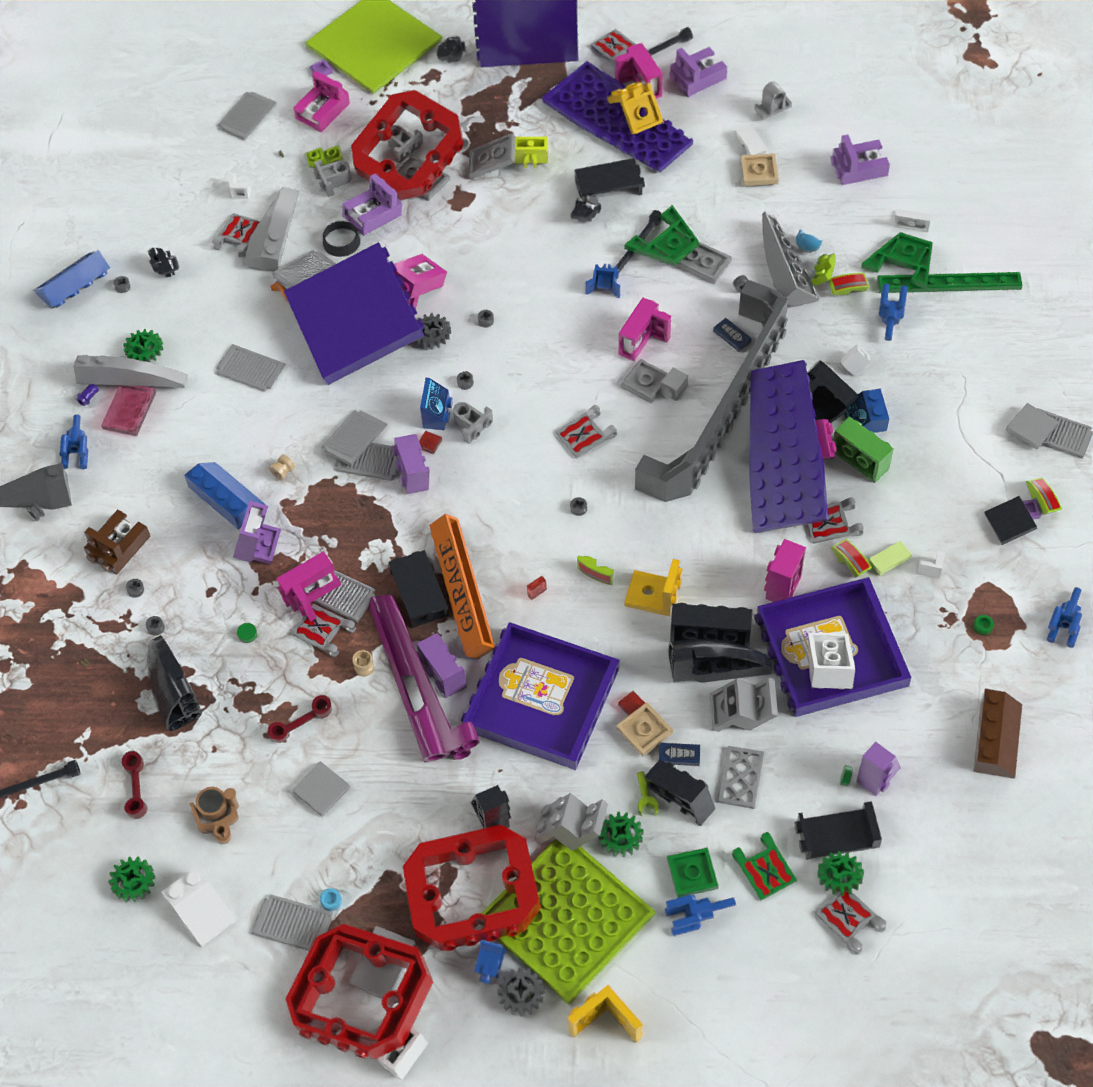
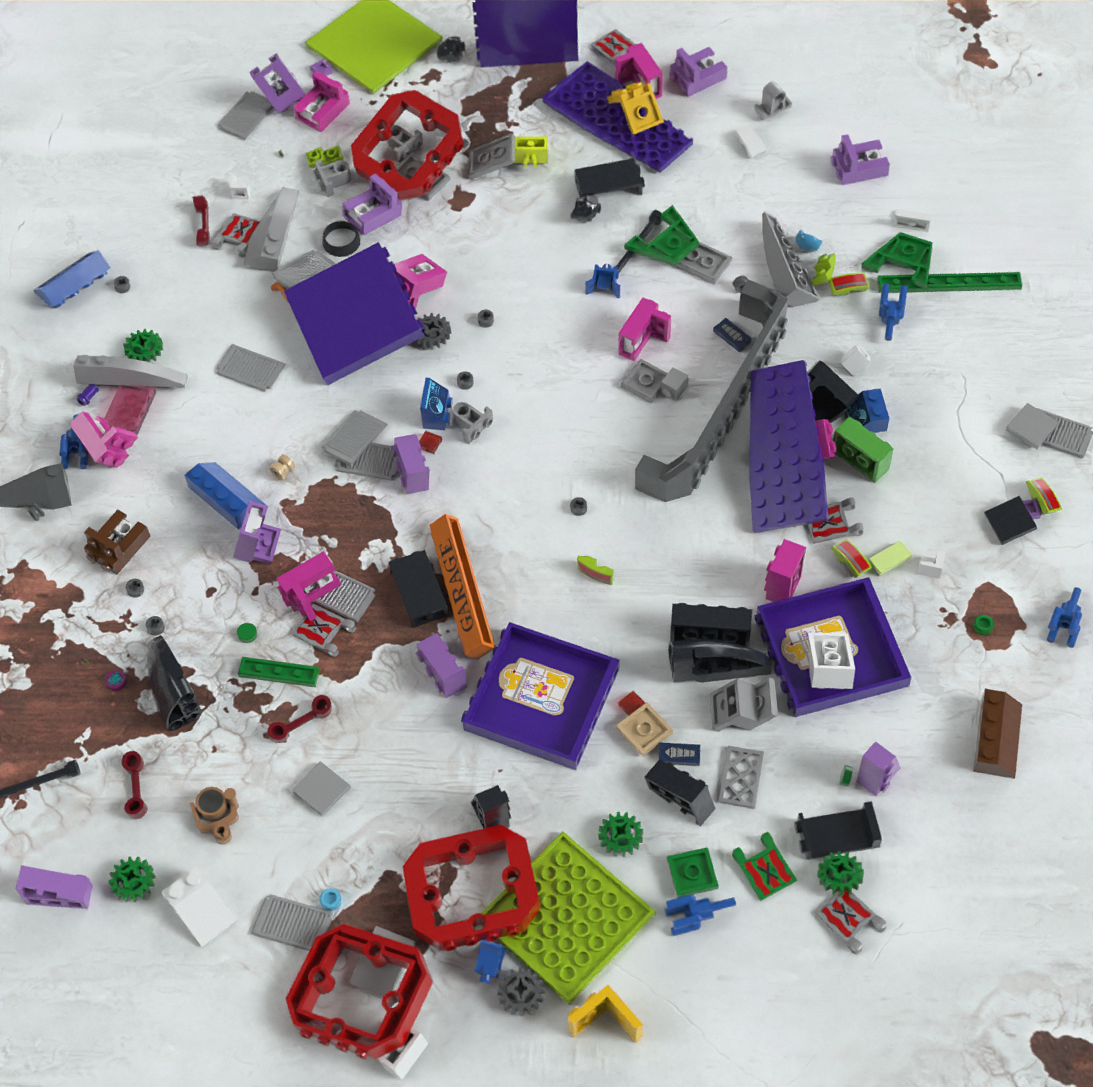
black head [148,247,179,278] -> none
tan wheel [352,650,374,677] -> none
magenta panel [369,595,480,763] -> none
clear red tile [527,576,547,600] -> none
light grey bracket [534,793,608,851] -> none
light grey flag [556,405,617,459] -> none
yellow bracket [624,559,683,616] -> none
lime piece [637,771,659,816] -> none
black piece [647,27,693,56] -> none
tan plate [741,153,779,186] -> none
none -> medium lavender wedge [16,865,93,909]
none -> dark pink brick [69,411,138,468]
none -> tile [105,670,126,691]
none -> dark red piece [192,195,210,246]
none -> green tile [238,657,320,688]
none -> medium lavender brick [249,53,306,114]

